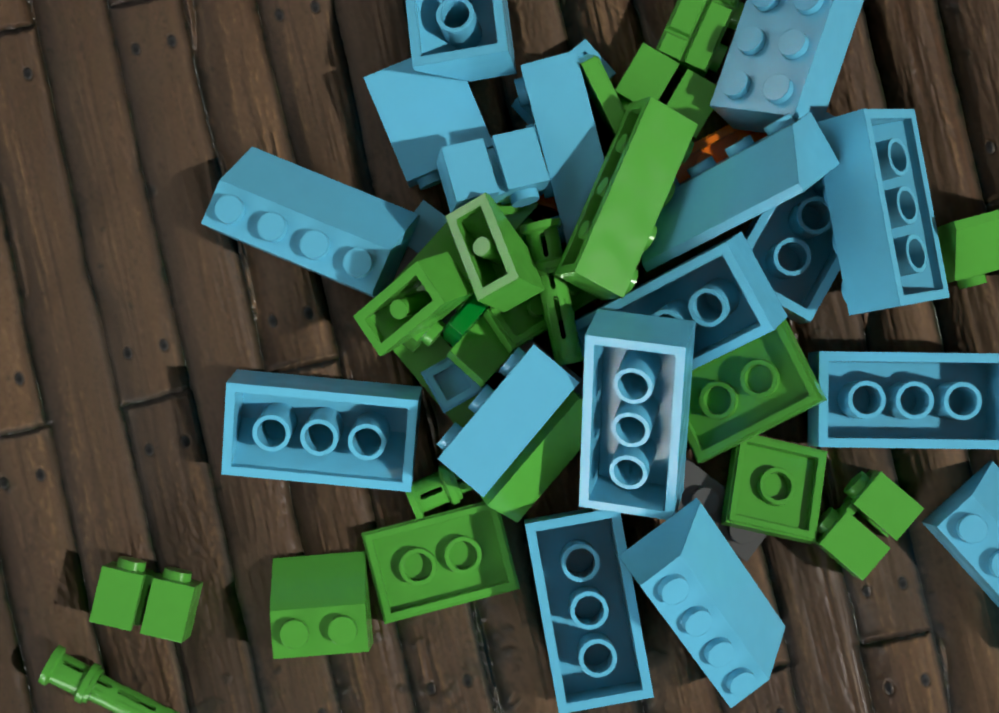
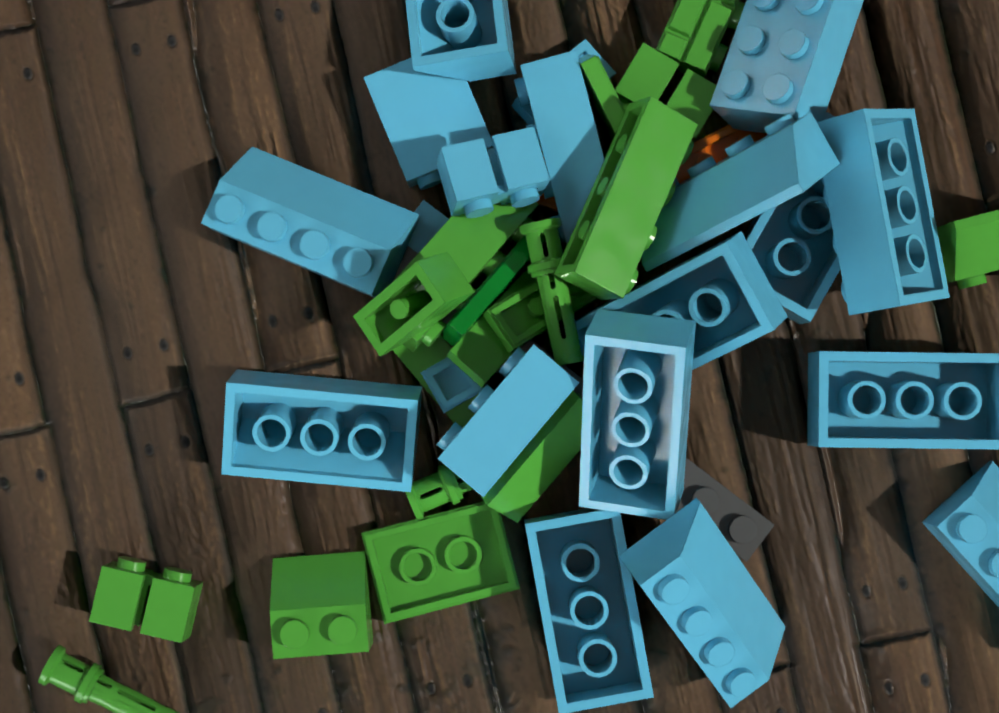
bright green slope [445,193,545,312] -> none
bright green tile [687,319,827,463] -> none
bright green tile [720,435,828,544] -> none
bright green piece [815,469,925,581] -> none

